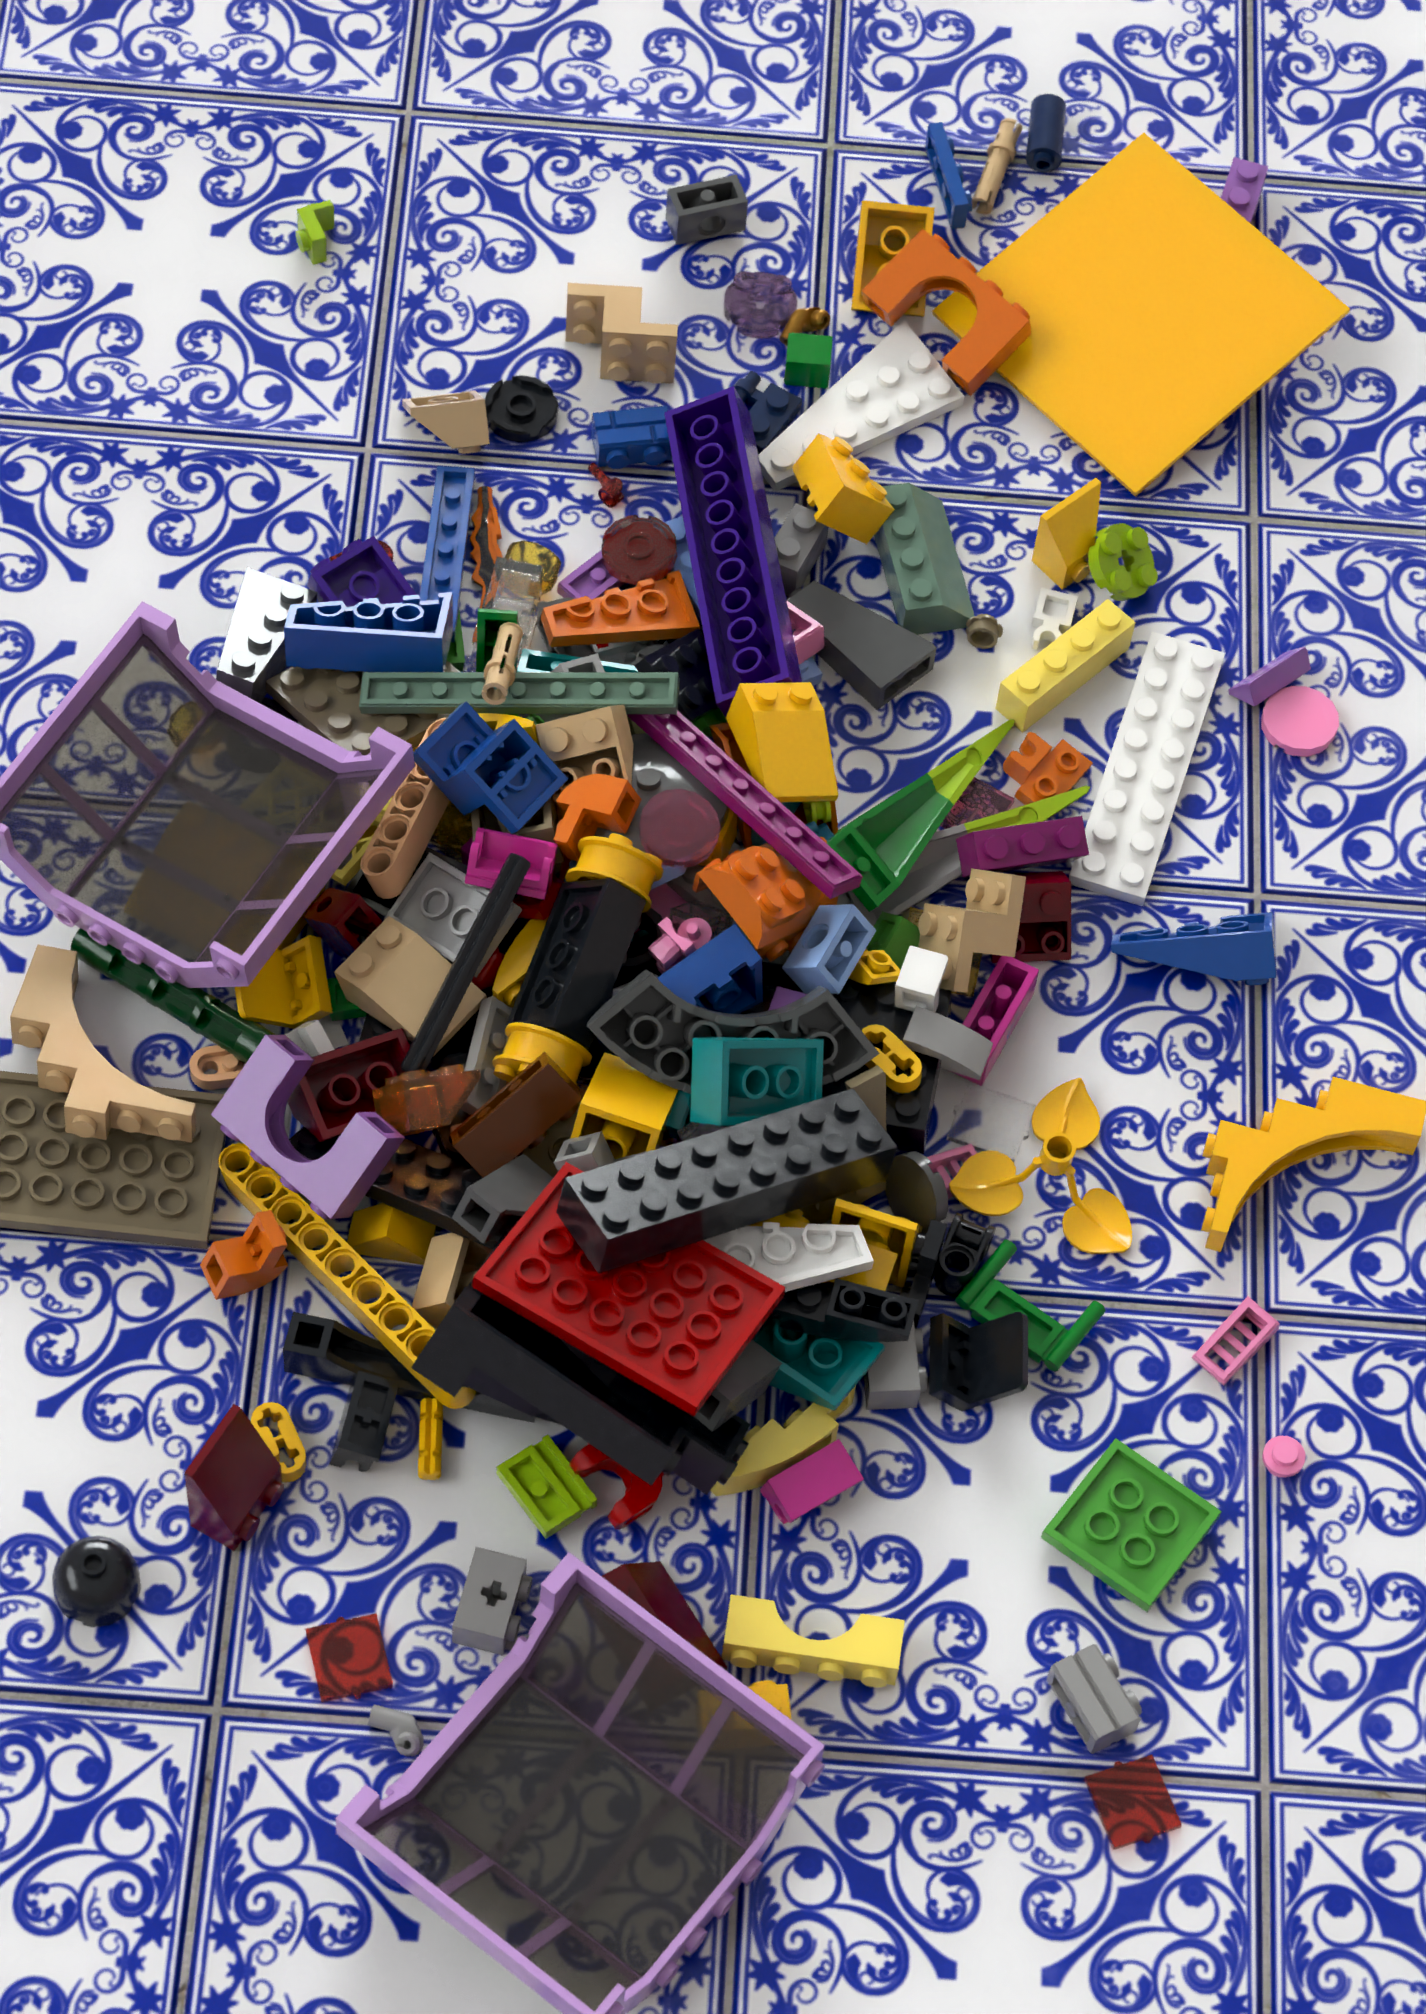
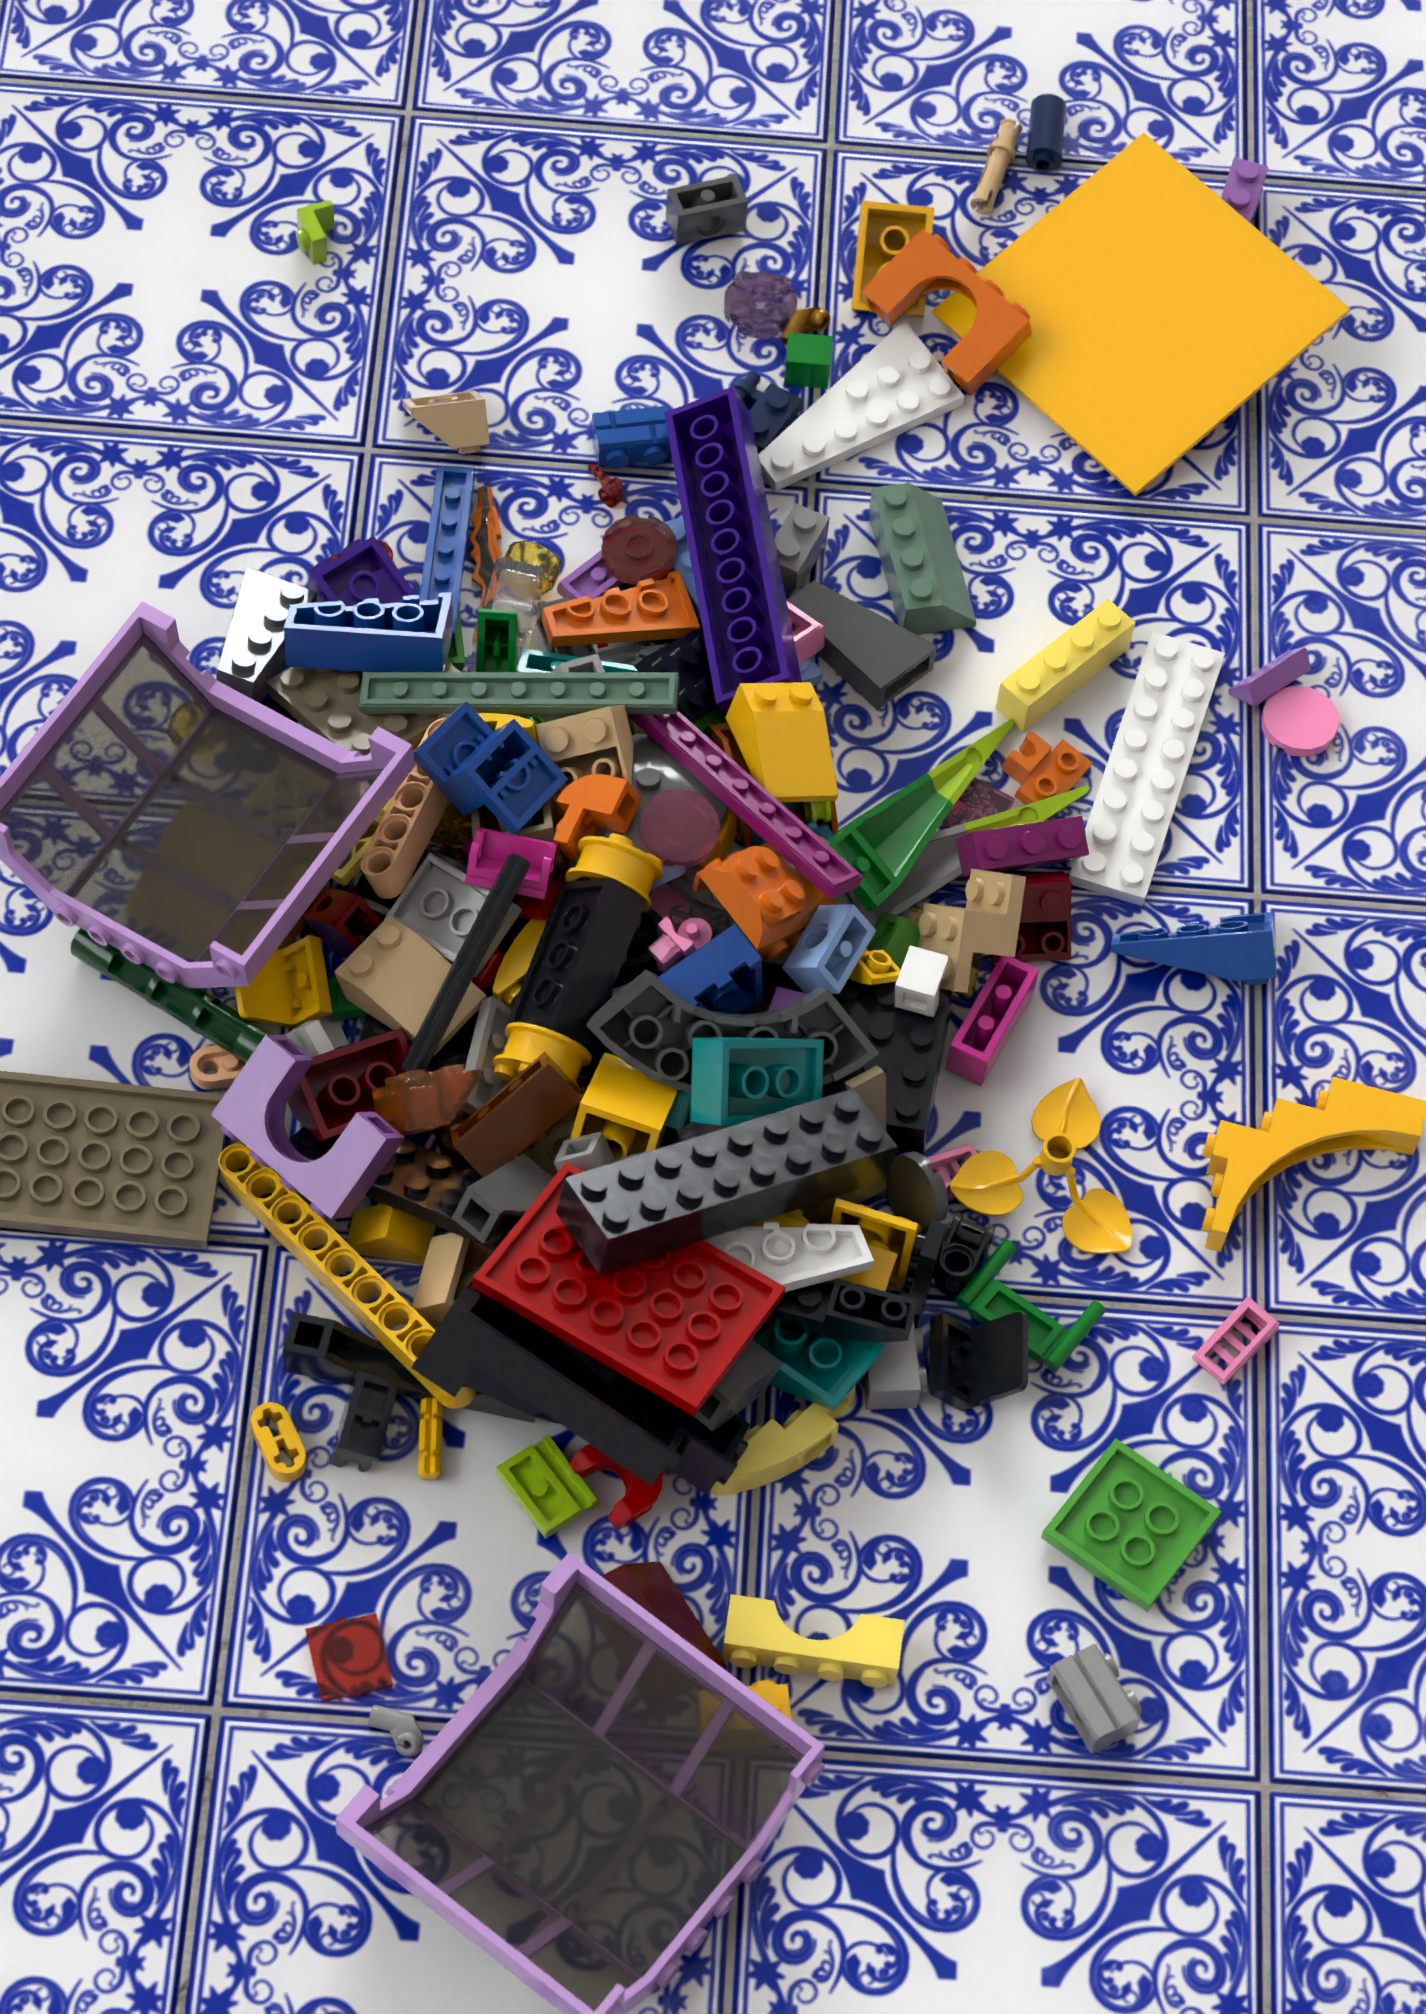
tan arch [10,944,196,1143] -> none
black cylinder [52,1536,141,1627] -> none
dark red slope [184,1404,284,1551] -> none
orange brick [200,1210,288,1300] -> none
light grey brick [452,1547,533,1655] -> none
tan pin [481,622,523,705] -> none
black tile [485,375,558,443] -> none
tan bracket [565,283,678,384] -> none
dark pink hinge [760,1439,864,1524] -> none
yellow wedge [792,433,895,544] -> none
yellow beam [861,1024,922,1093] -> none
light grey slope [903,1006,993,1080] -> none
blue plate [925,122,972,229] -> none
clear piece [946,1081,1036,1162] -> none
dark tan plate [966,614,1003,649] -> none
yellow slope [1032,478,1101,590] -> none
white plate [1032,587,1078,650] -> none
clear red piece [1084,1755,1182,1850] -> none
lime plate [1088,523,1158,601] -> none
bright pink plate [1262,1436,1306,1478] -> none

